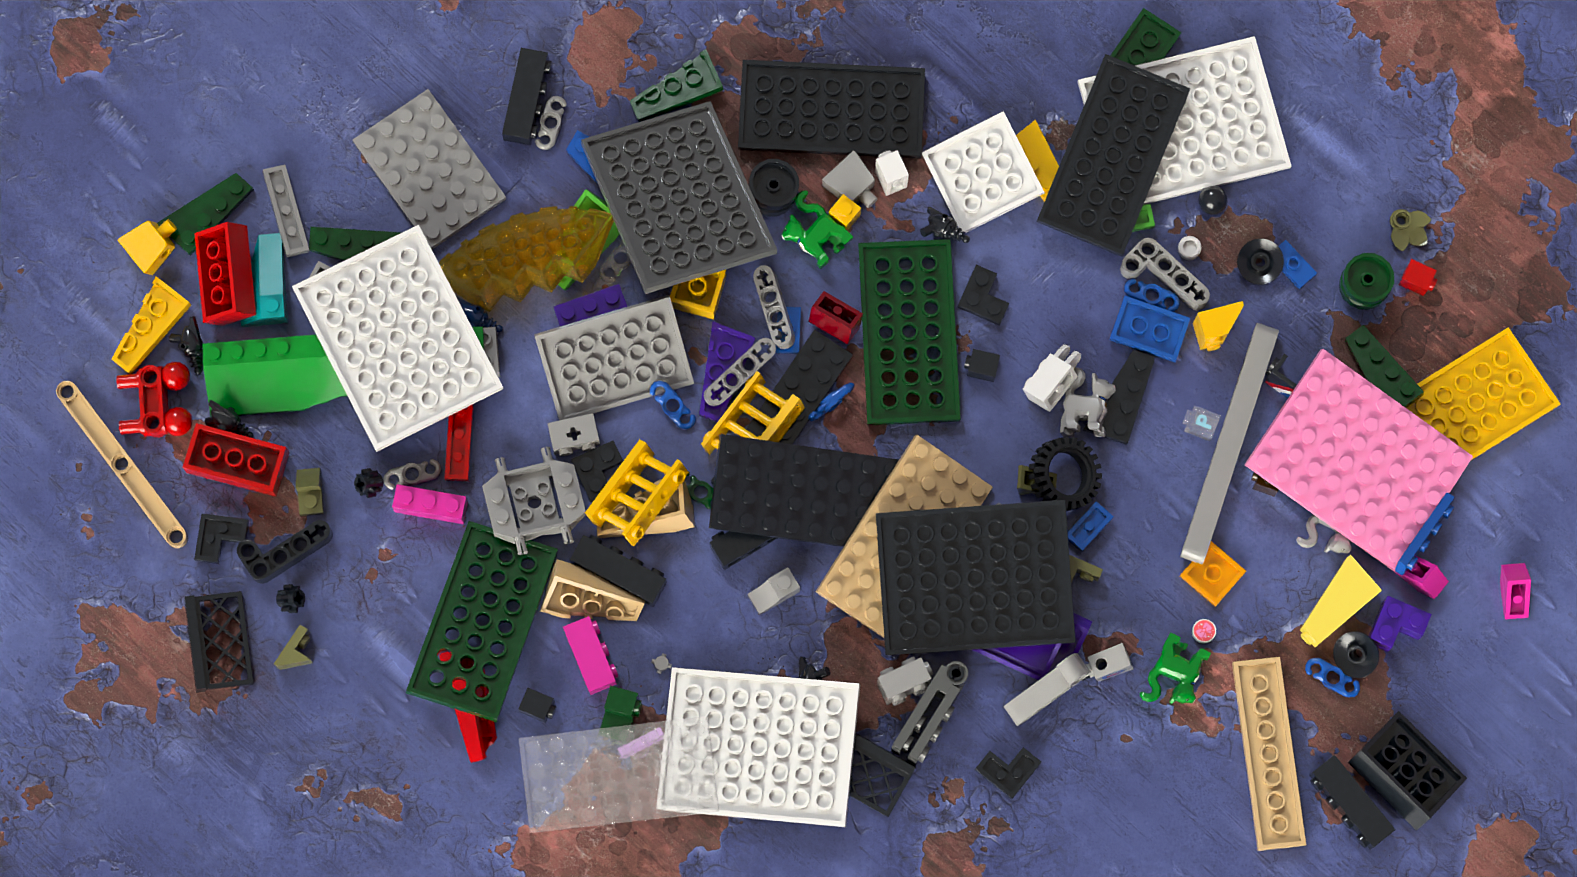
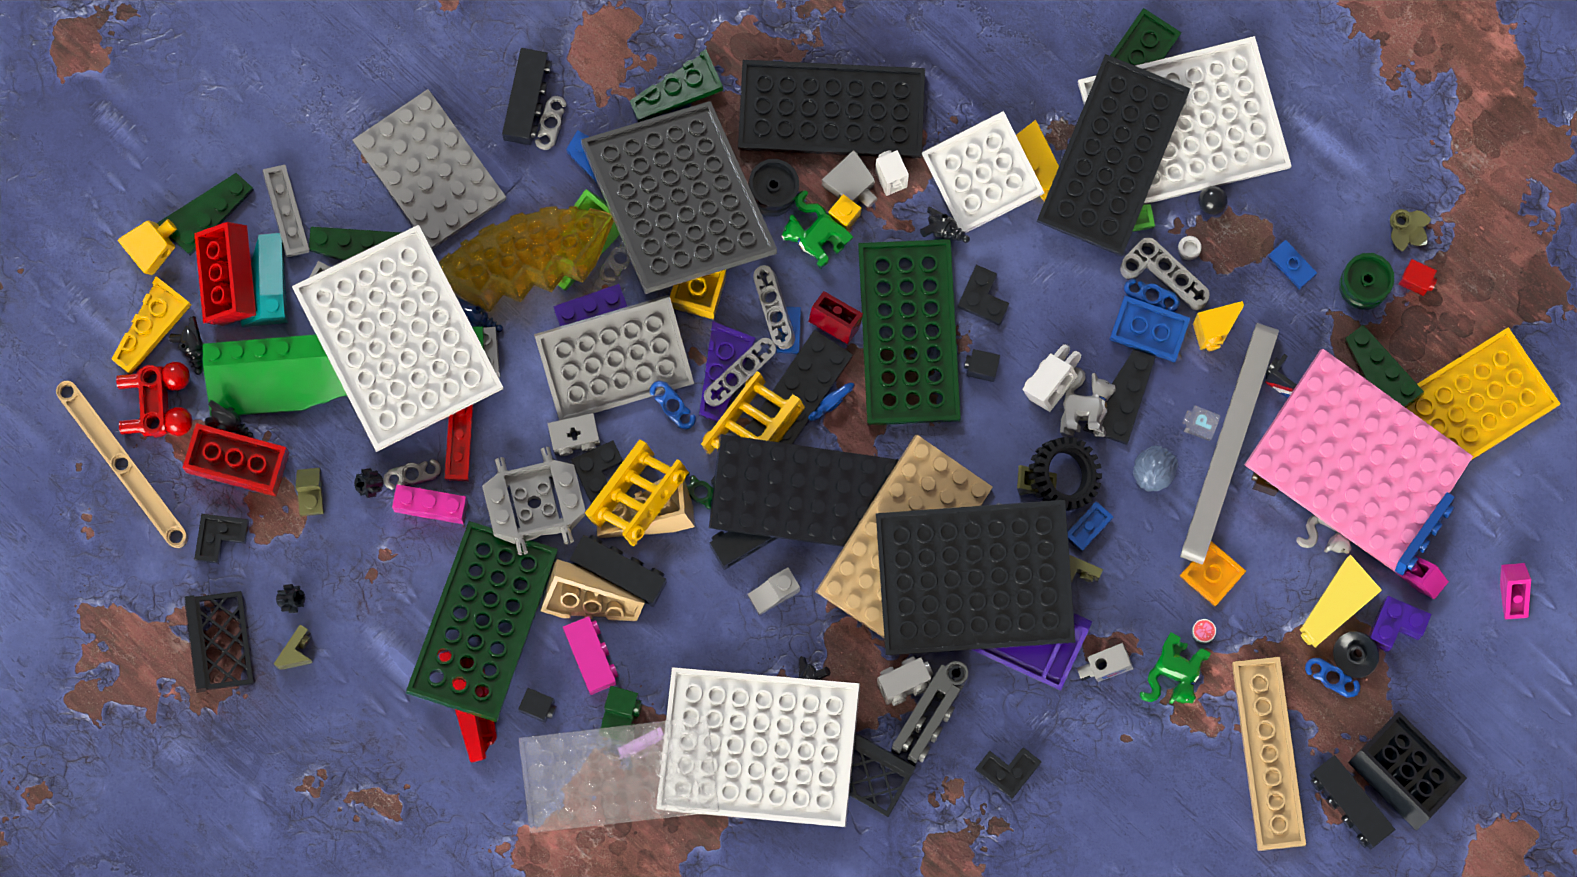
black beam [237,520,333,584] -> none
light grey piece [651,653,672,674] -> none
light grey beam [1004,653,1091,726] -> none
black dish [1237,238,1284,285] -> none
none -> sand blue hair [1133,445,1178,492]

